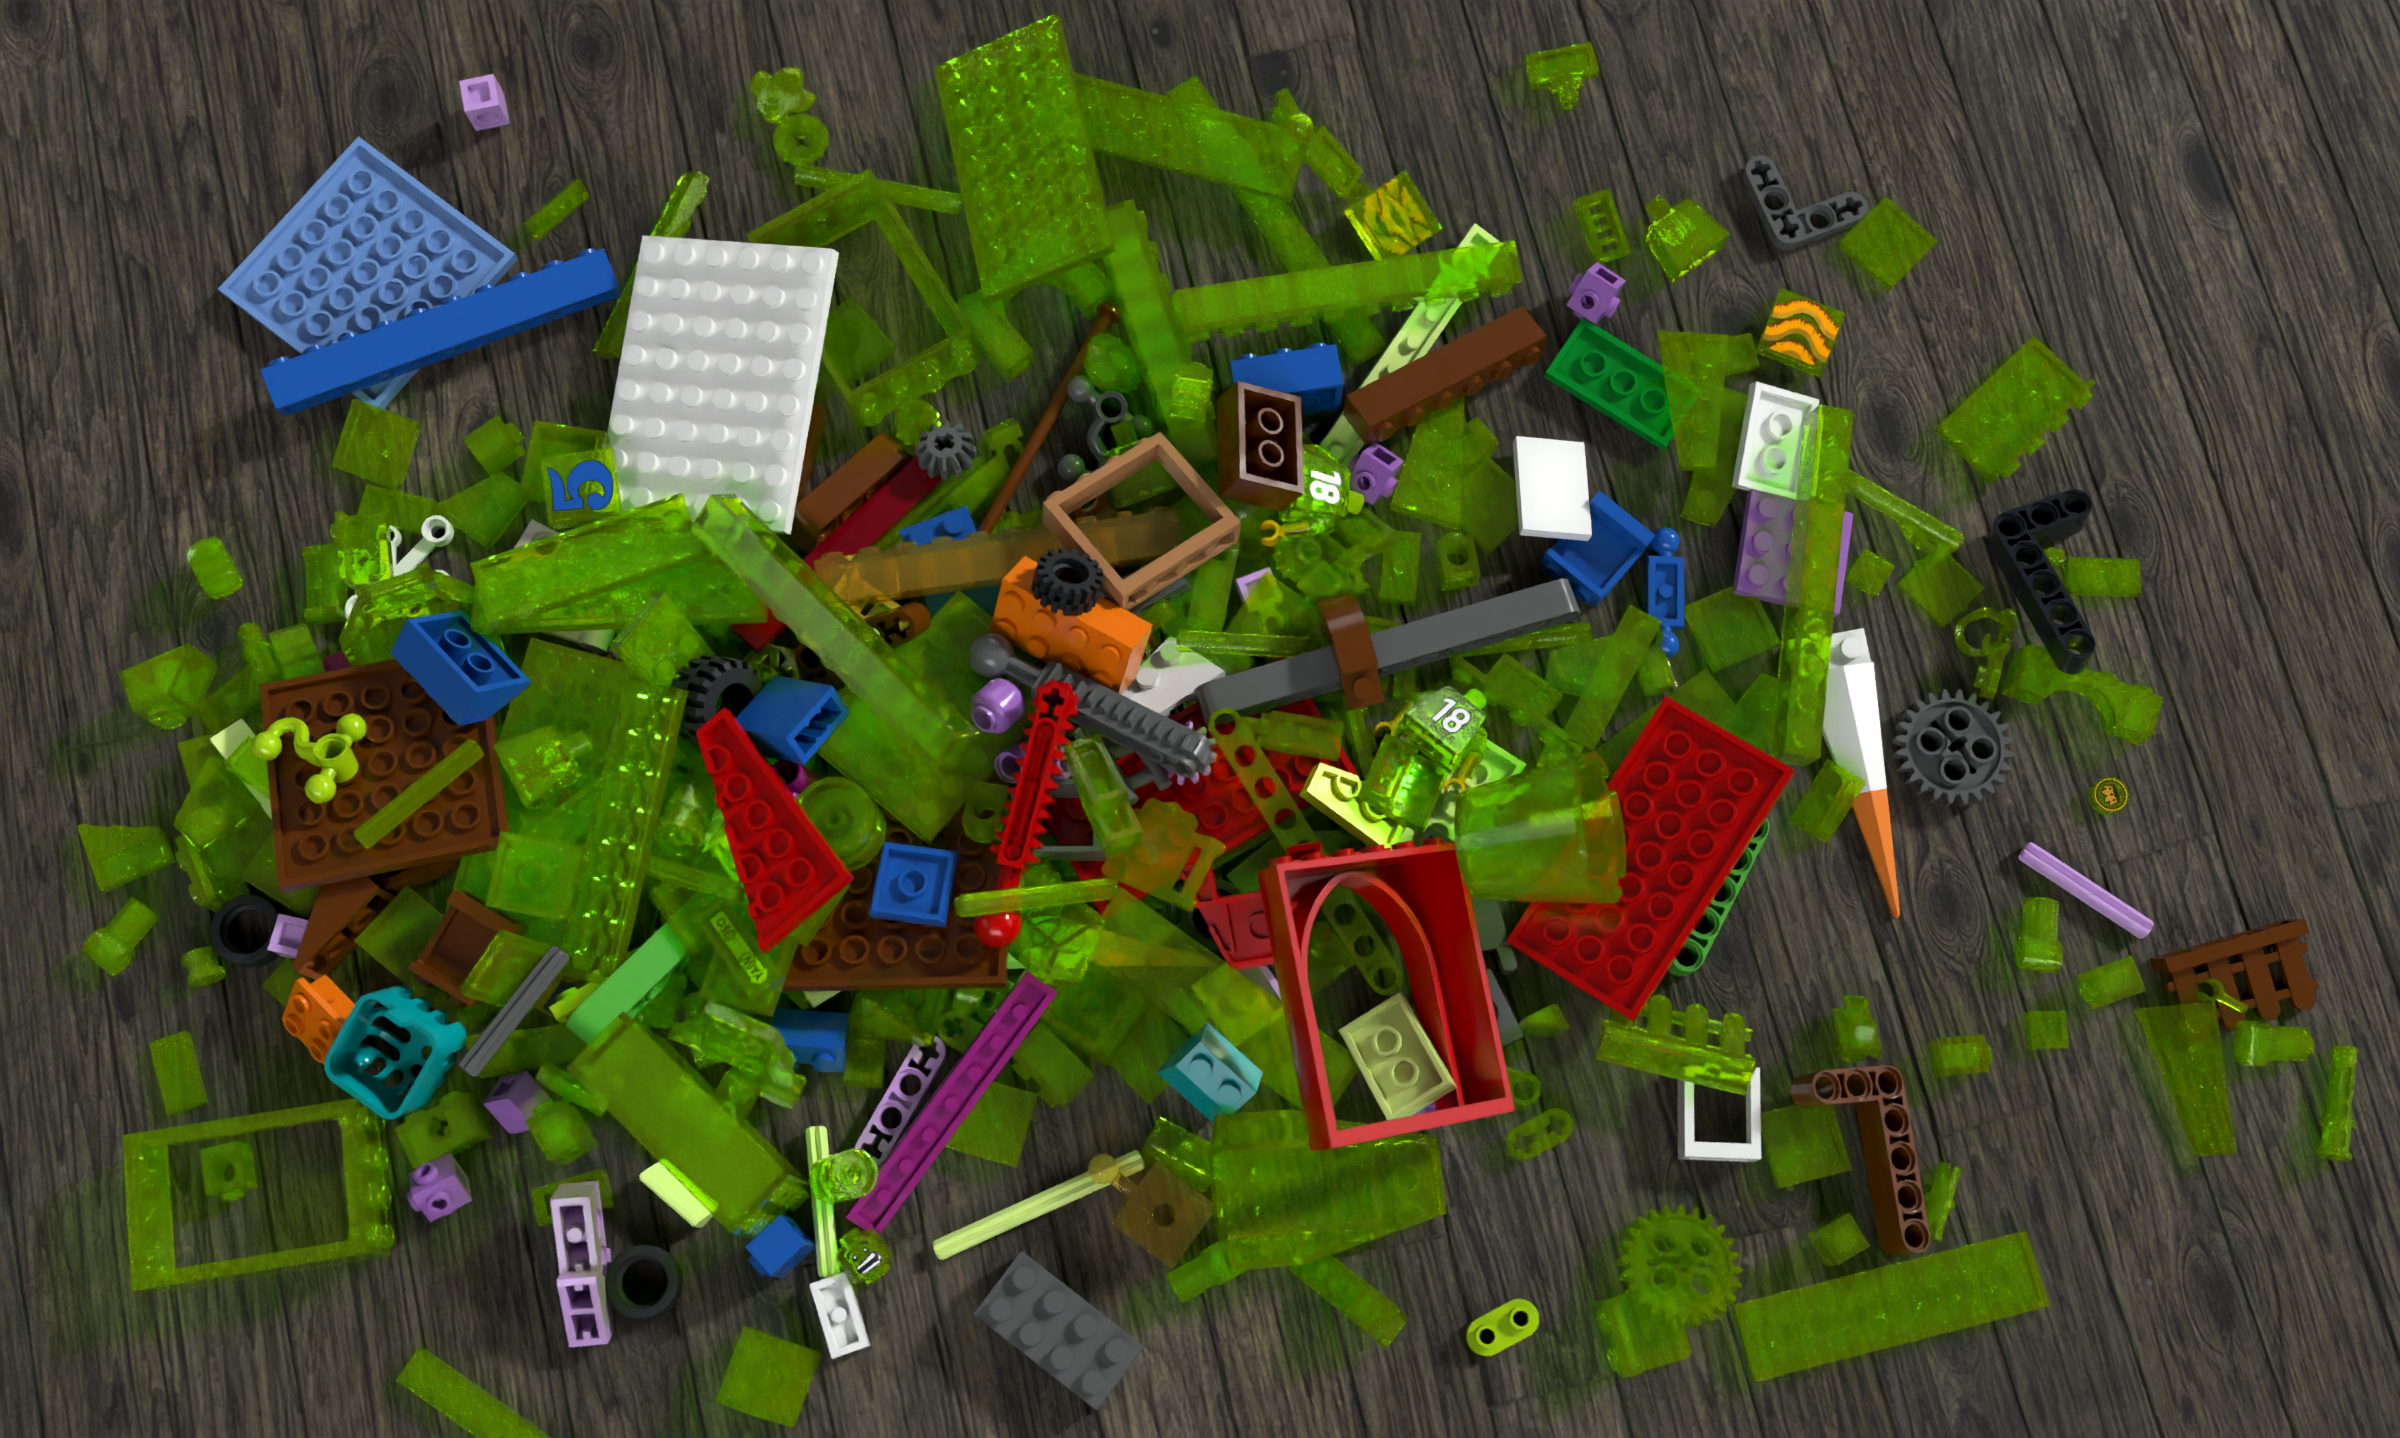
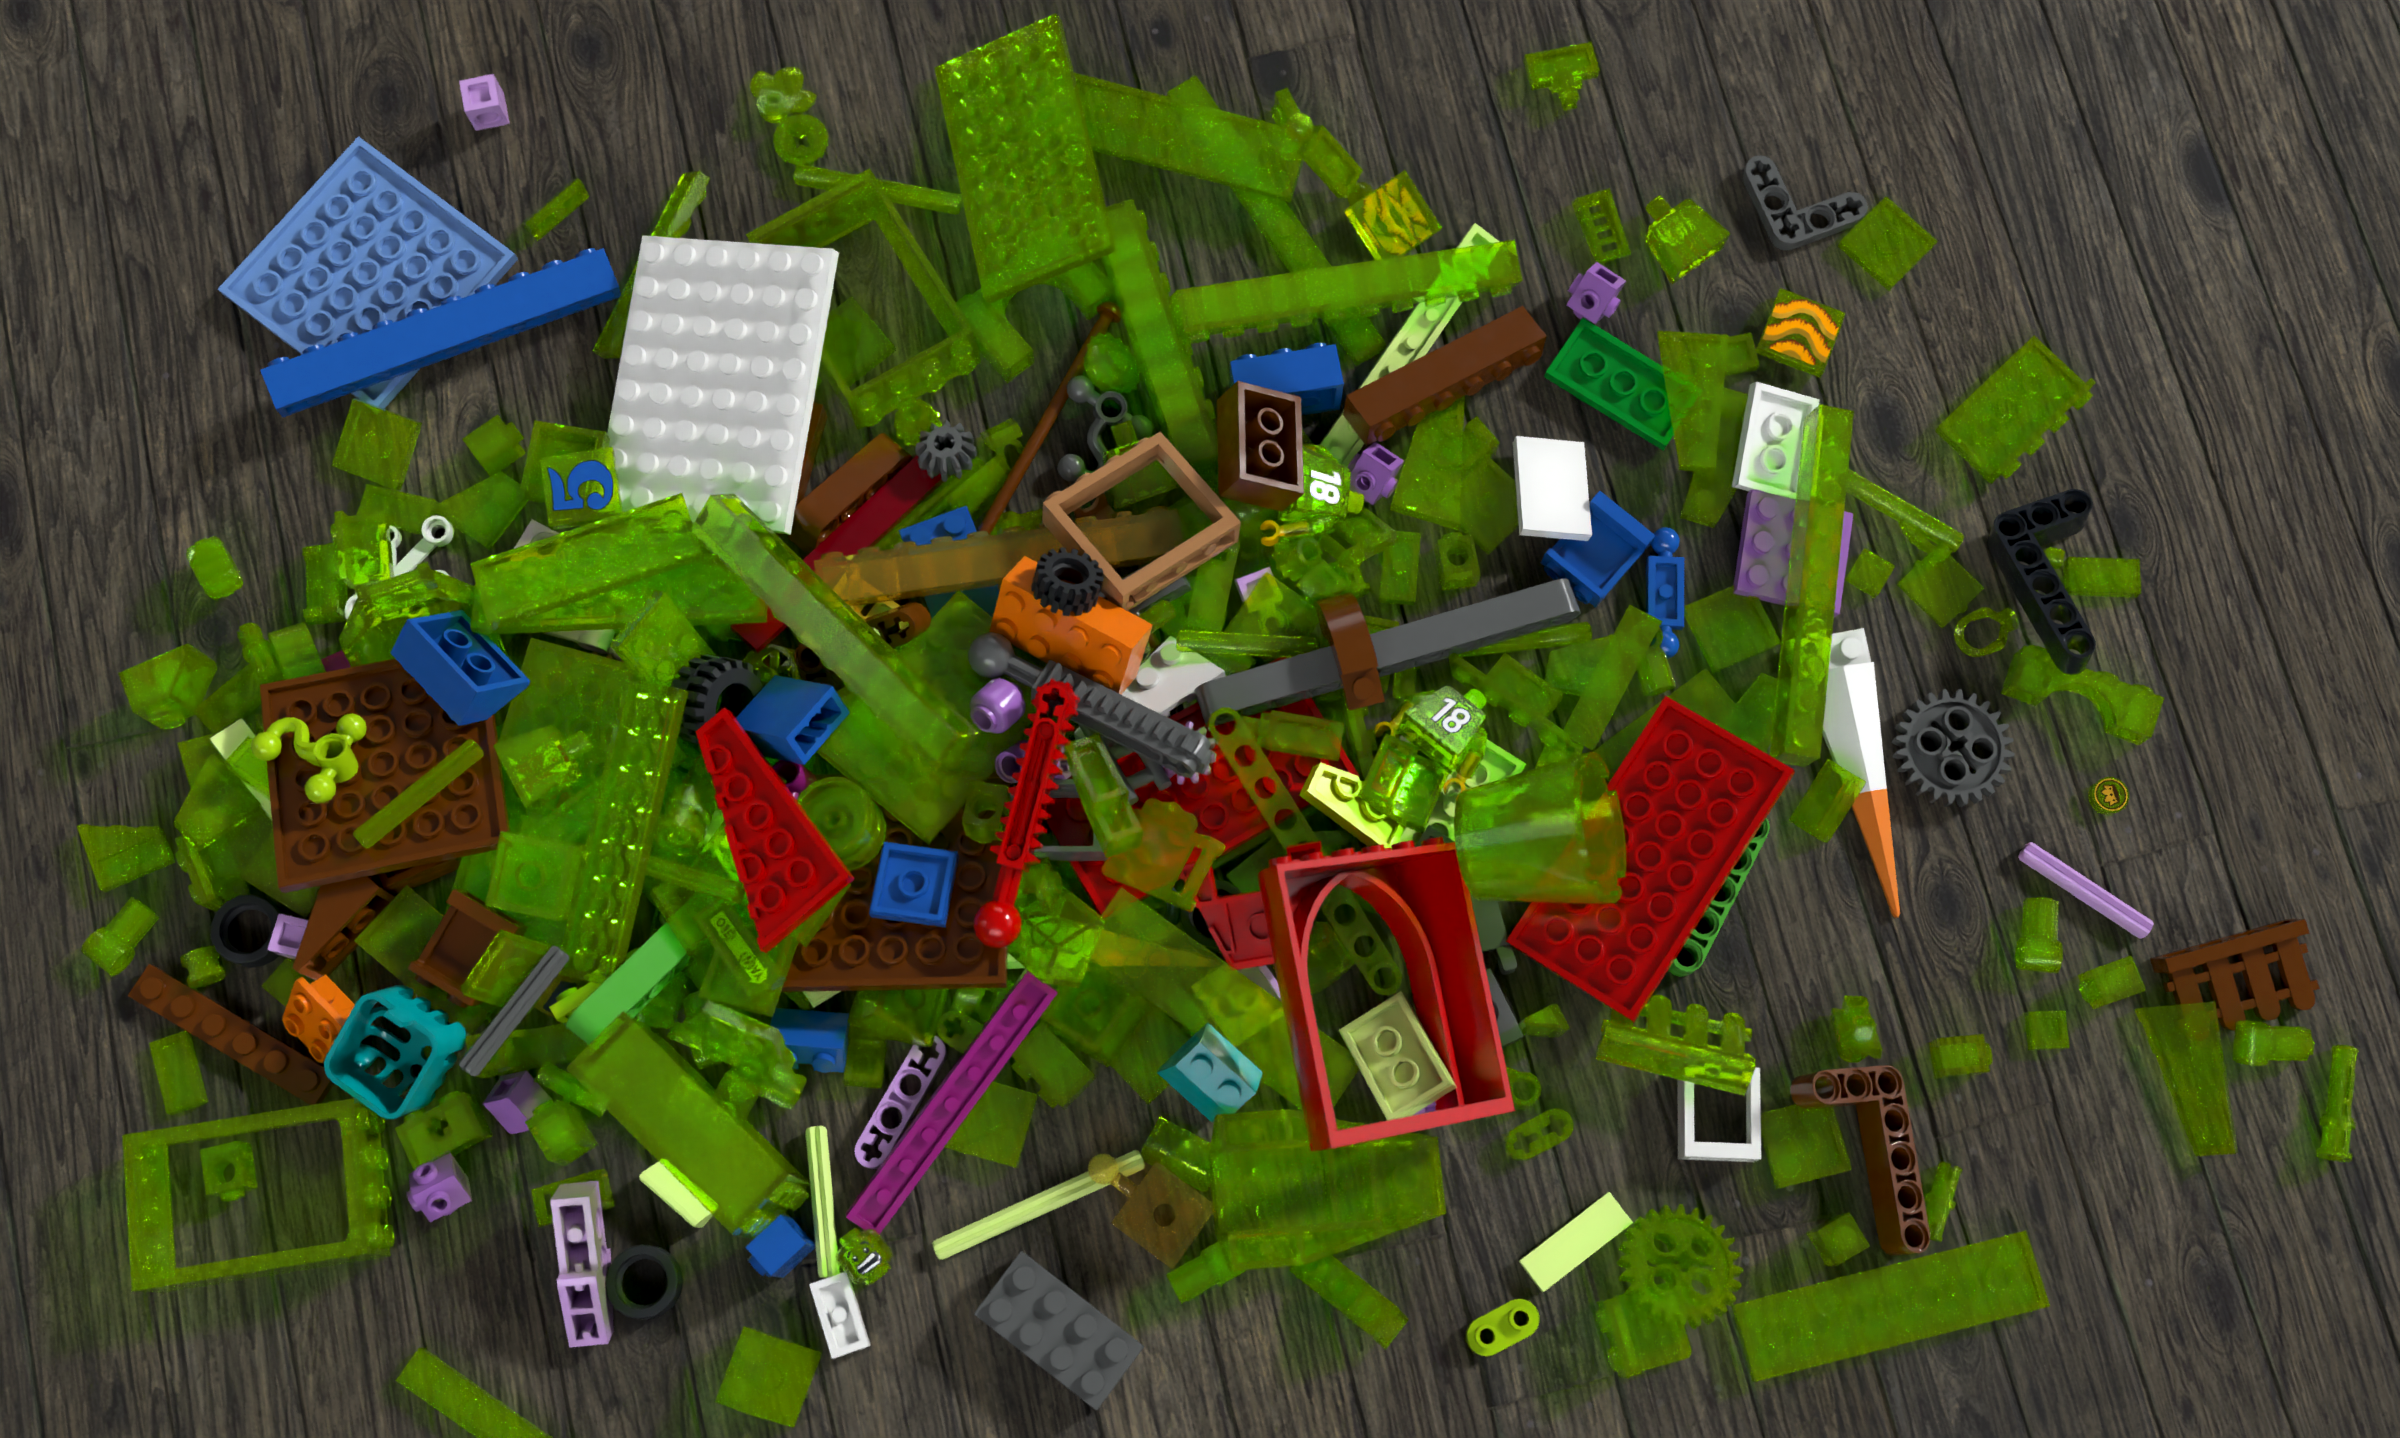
clear neon green wheel [809,1148,878,1204] -> none
clear neon green axle [954,877,1120,917] -> none
clear neon green brick [1170,362,1213,423] -> none
clear neon green plate [1973,634,2011,700] -> none
clear neon green hand [2197,979,2248,1013] -> none
none -> reddish brown plate [128,964,334,1108]
none -> yellowish green tile [1519,1192,1633,1292]

